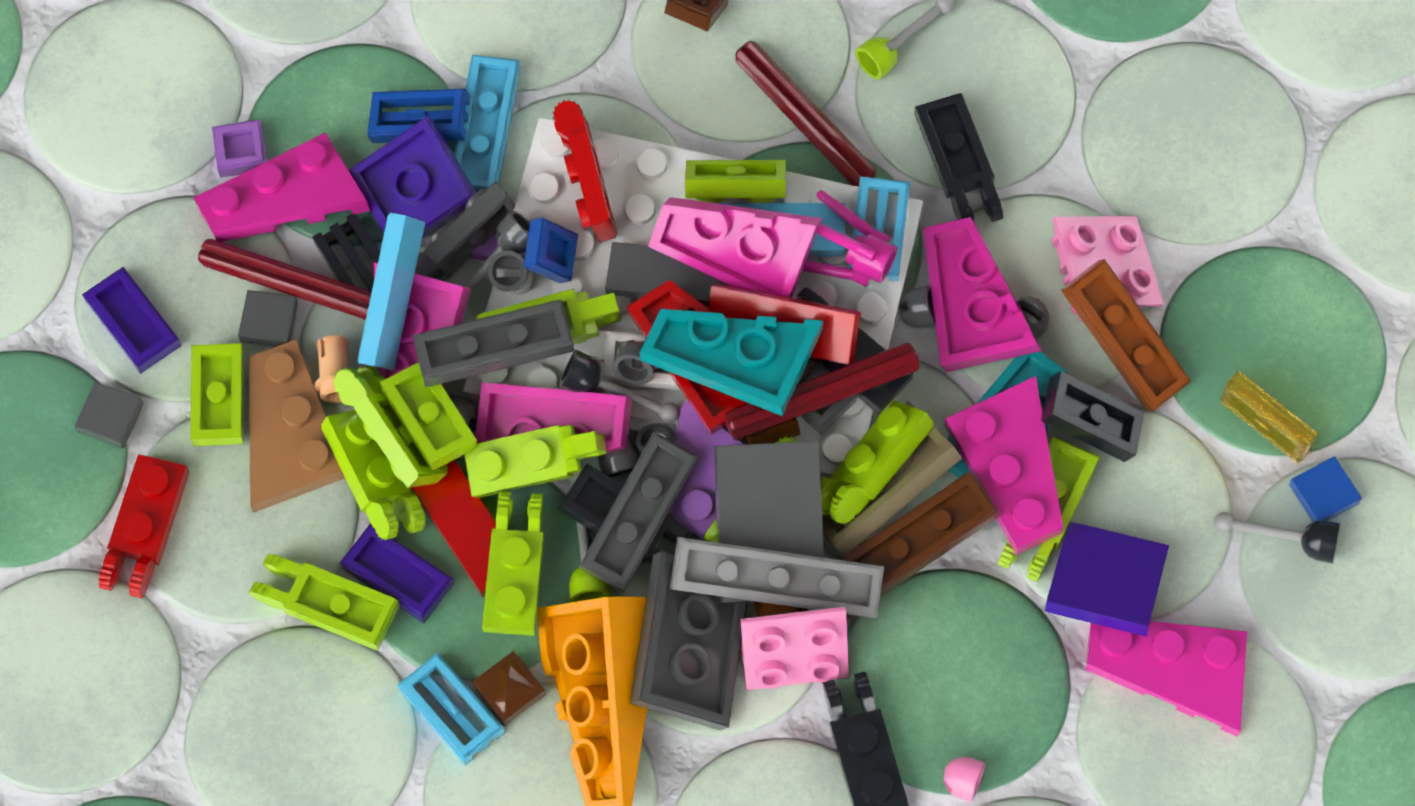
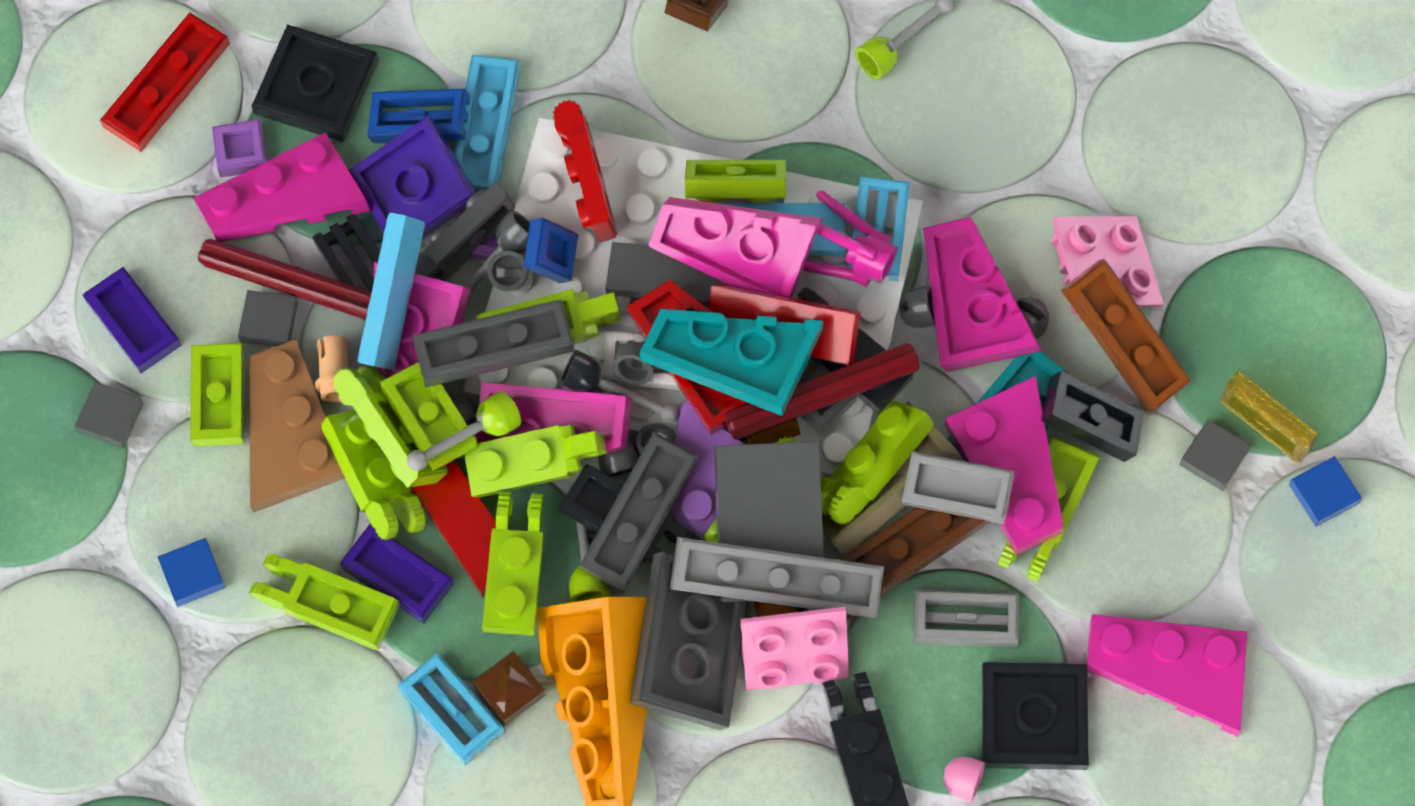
red hinge [98,454,189,598] -> none
dark red axle [735,41,876,187] -> none
black hinge [914,93,1004,222] -> none
dark purple tile [1045,521,1169,637] -> none
hinge [1214,512,1340,564] -> none
none -> red tile [100,12,230,152]
none -> blue tile [158,538,225,607]
none -> black tile [251,24,379,142]
none -> hinge [407,391,521,471]
none -> light grey tile [902,452,1015,524]
none -> light grey tile [914,590,1019,648]
none -> black tile [982,662,1089,770]
none -> dark grey tile [1179,419,1251,491]

